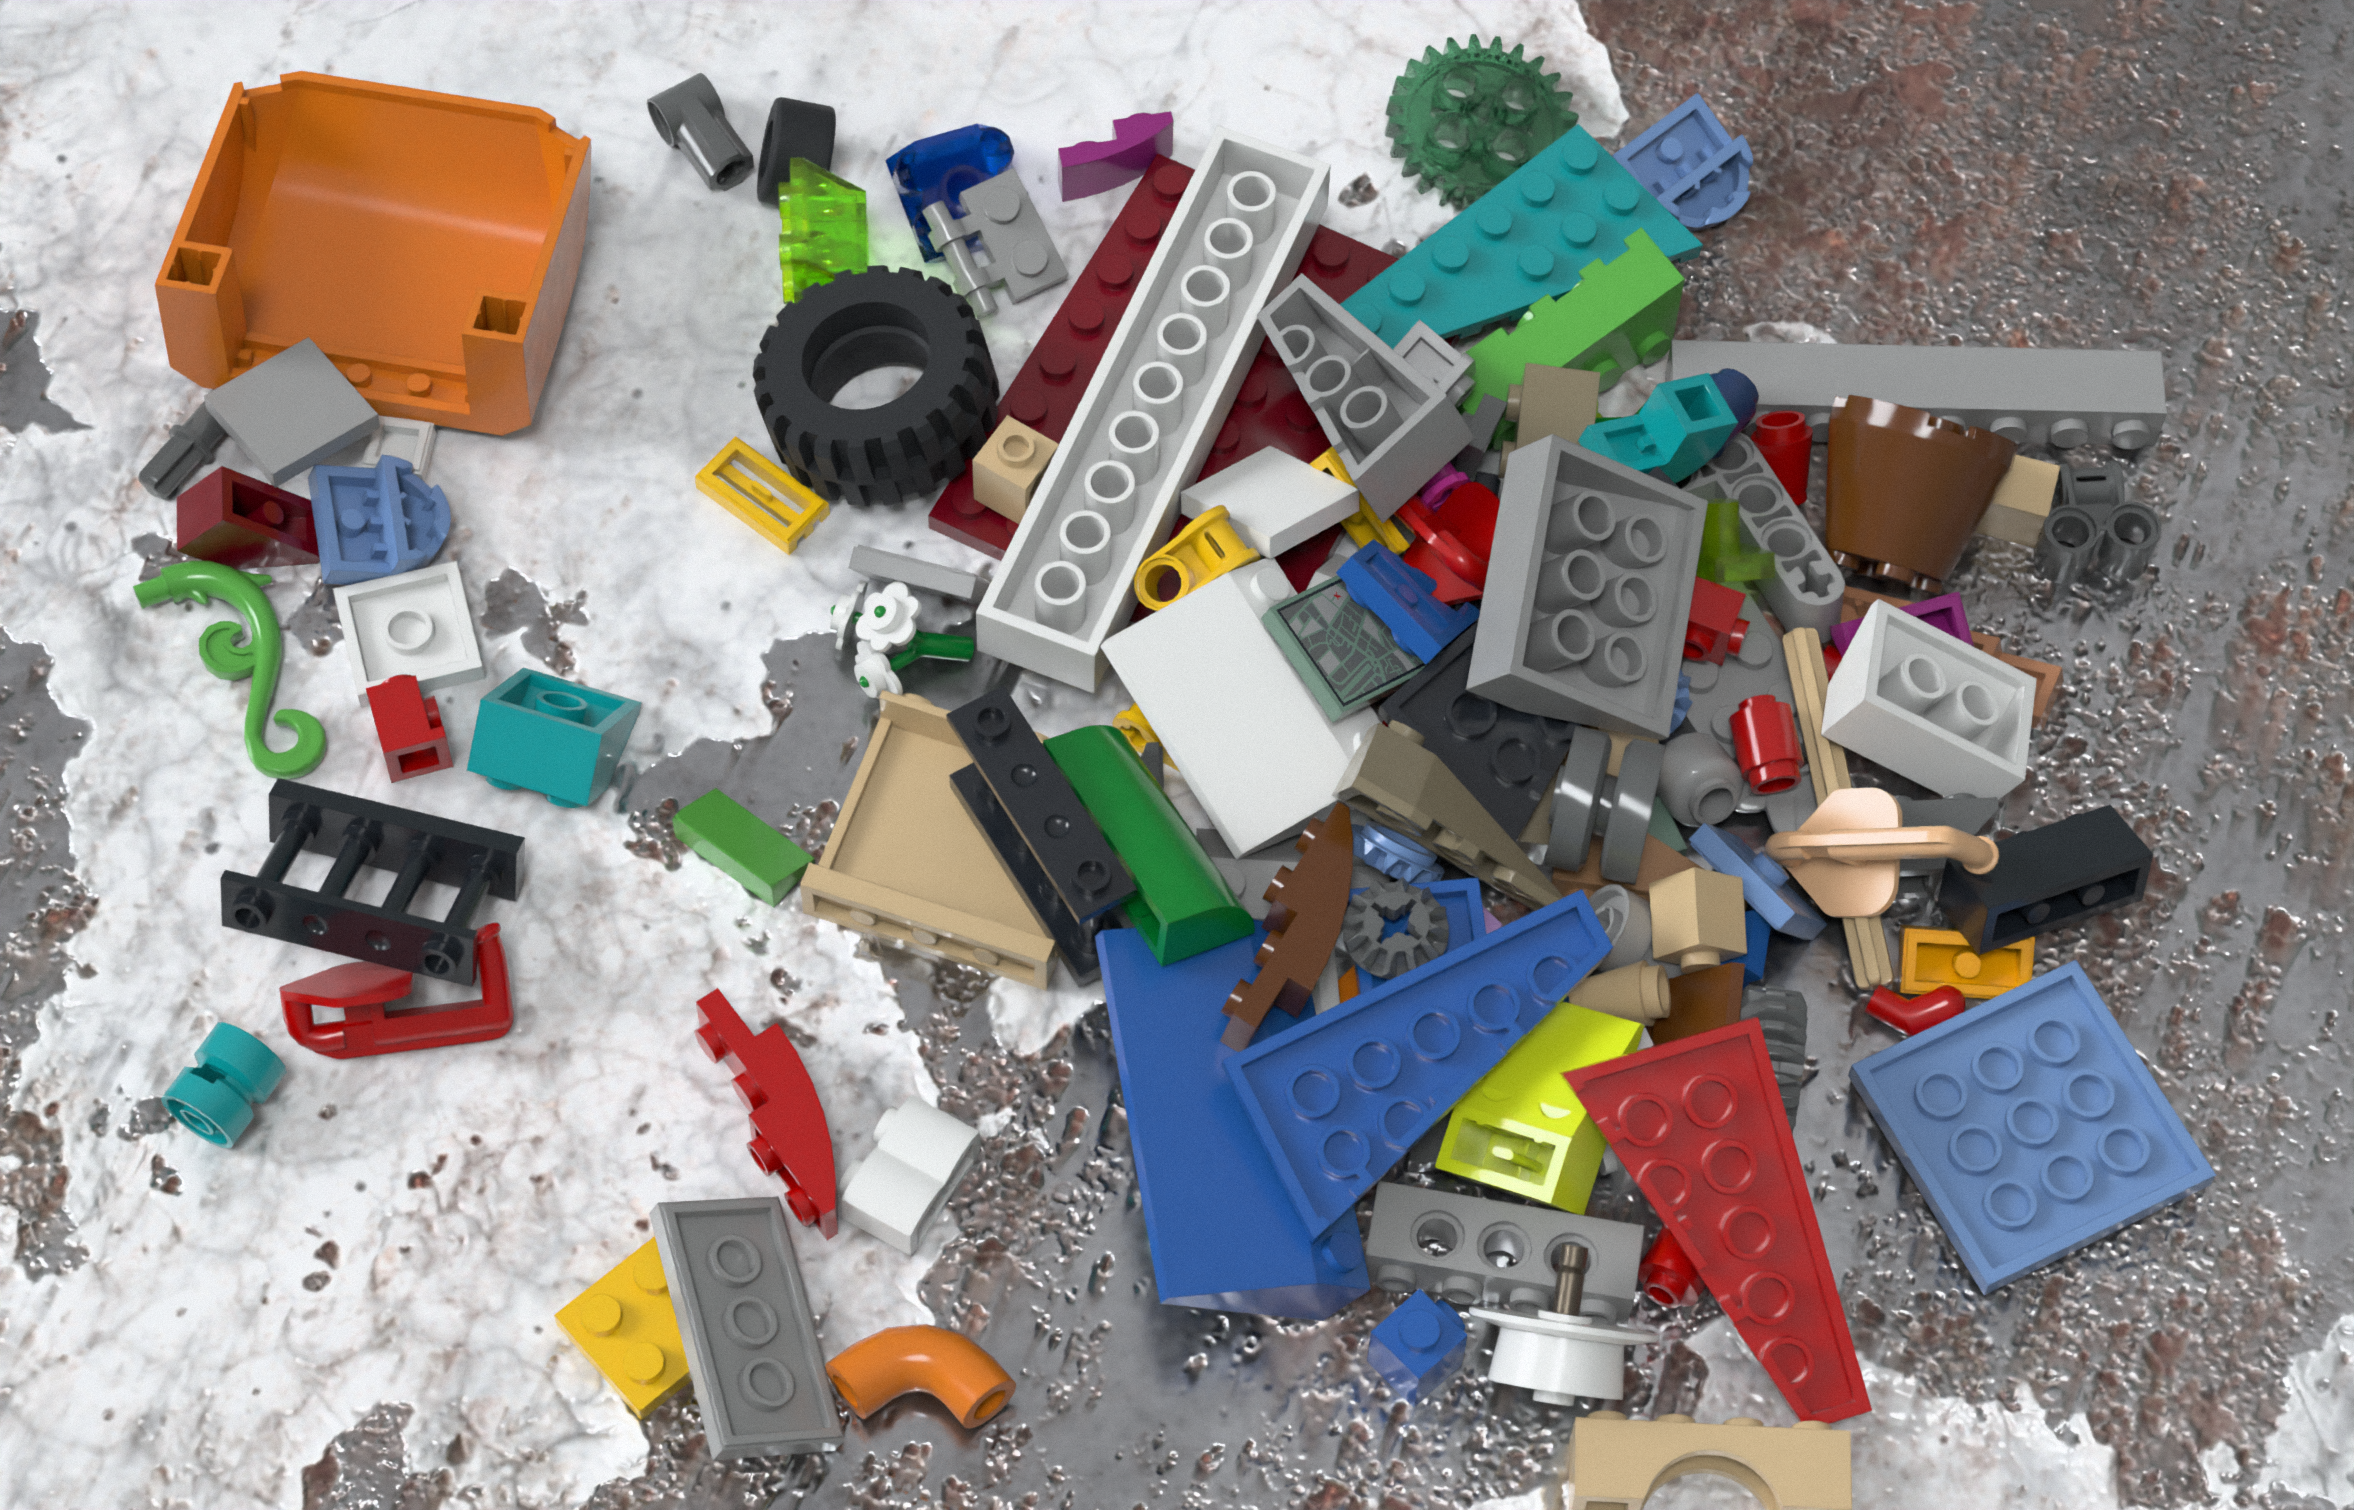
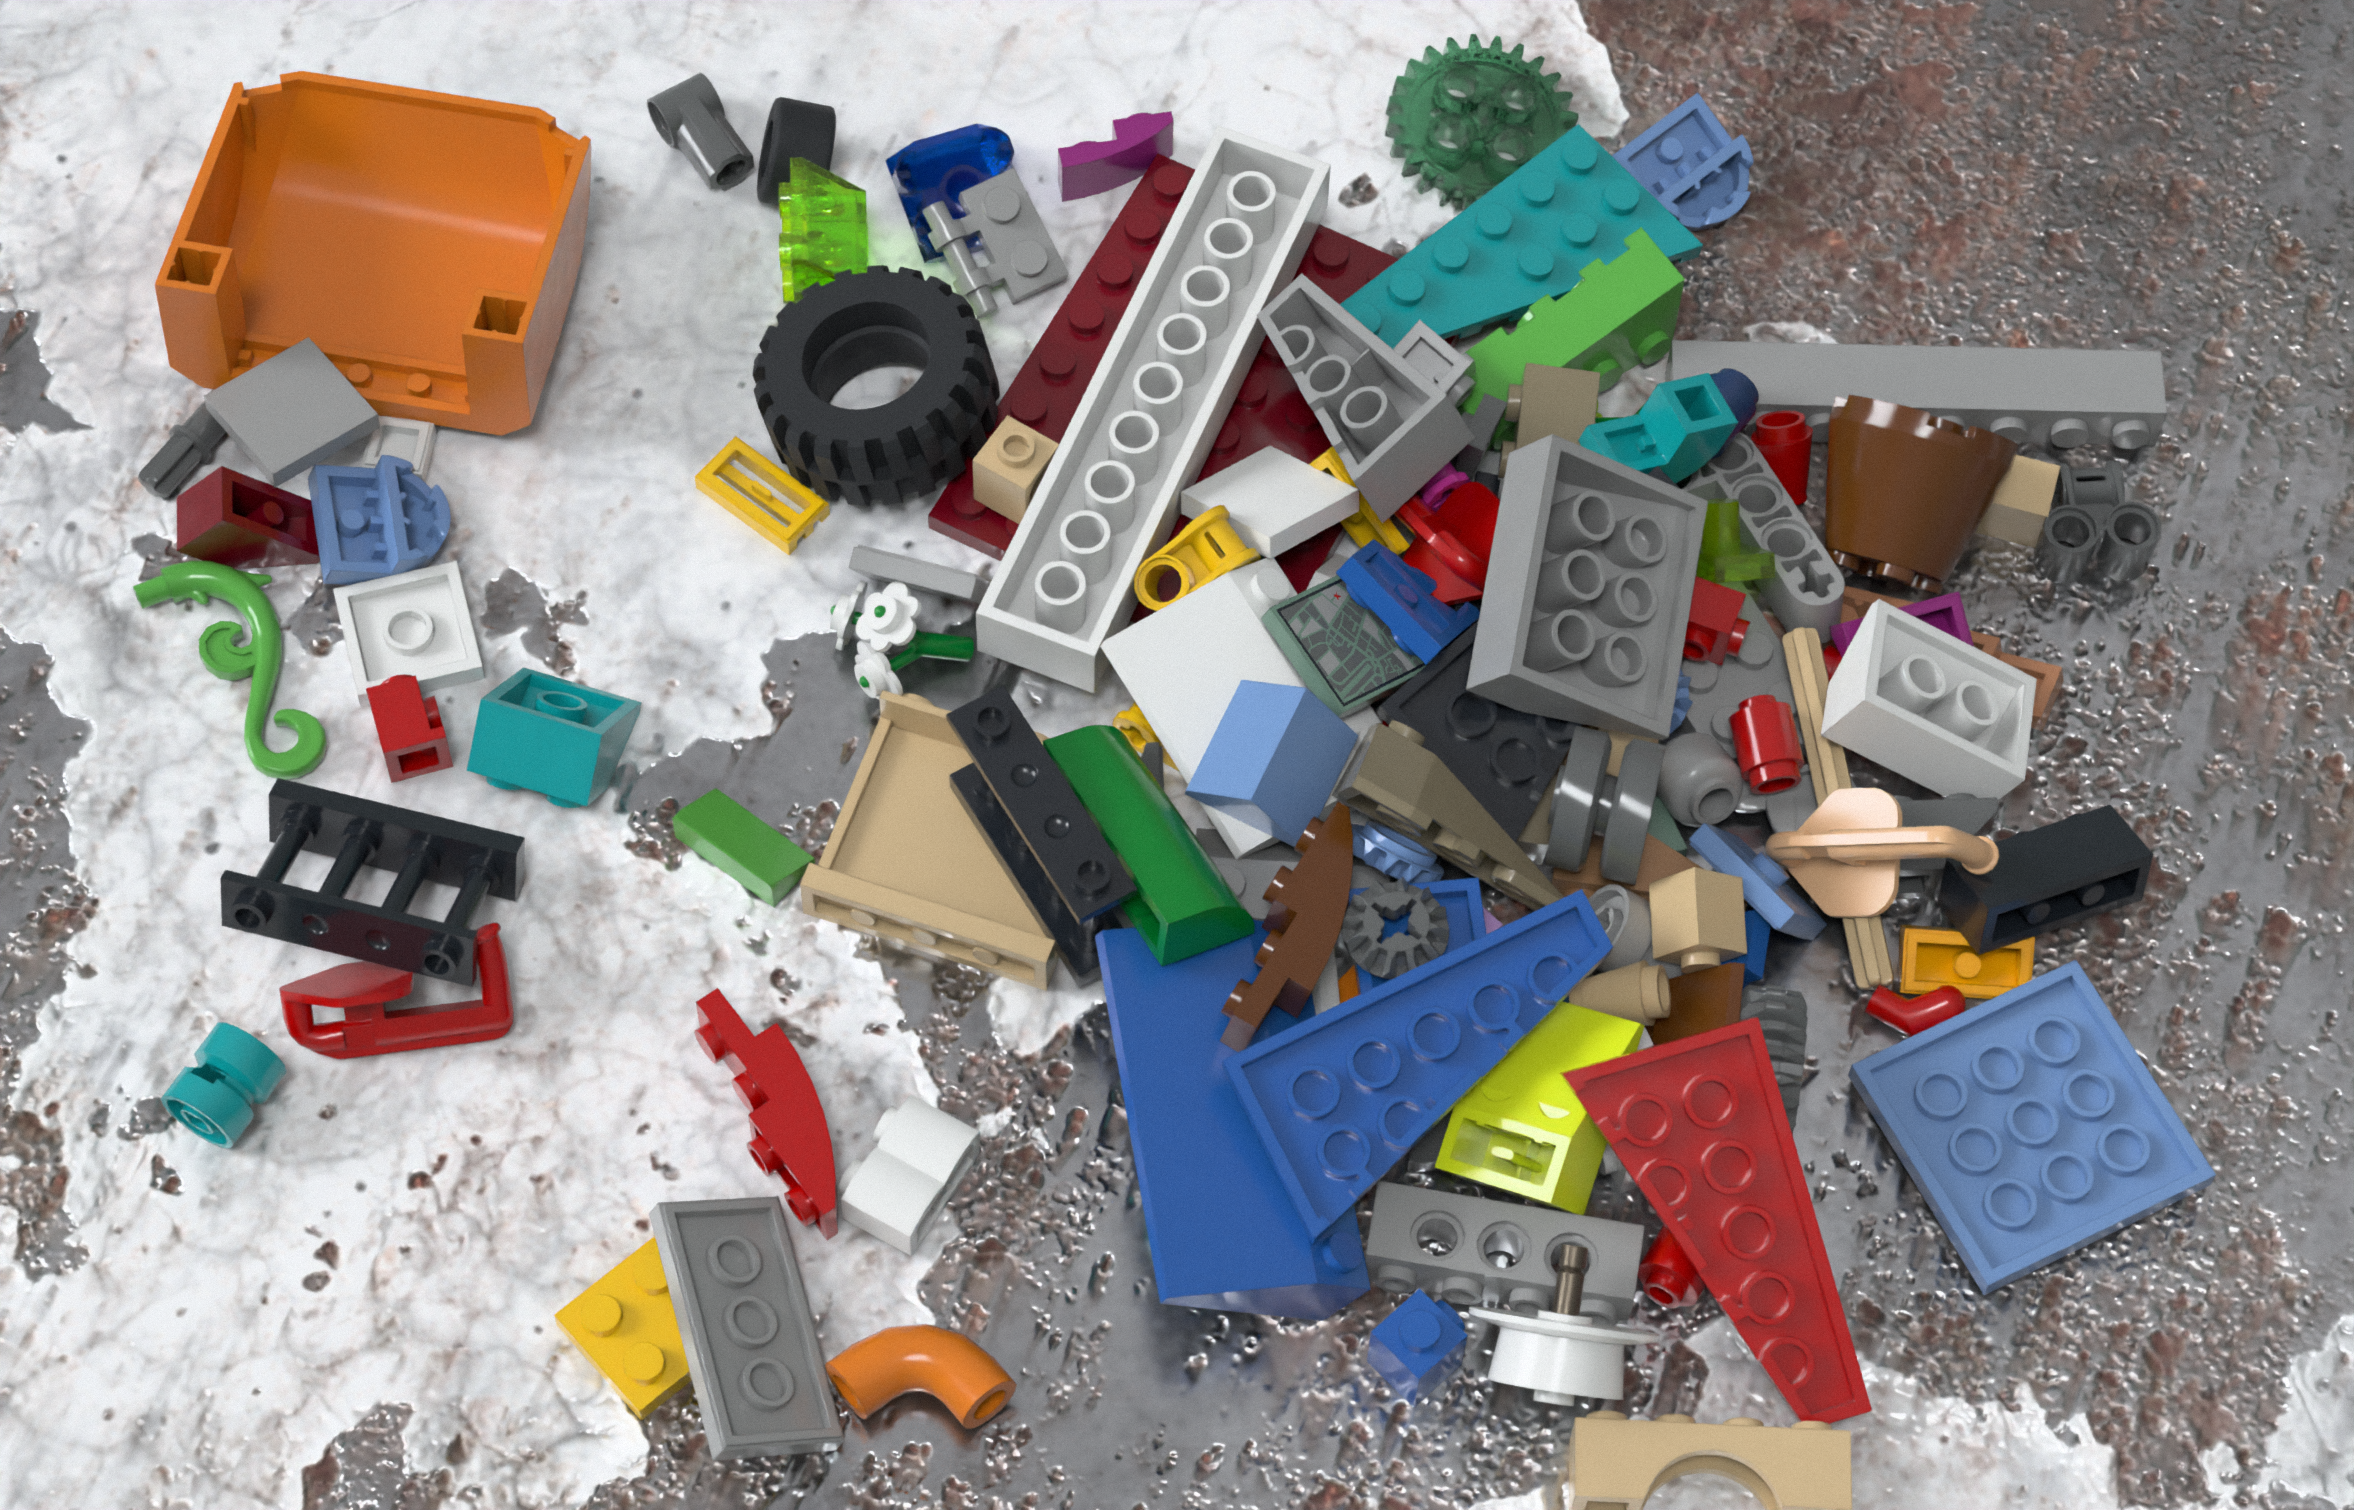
none -> medium blue slope [1185,680,1359,847]

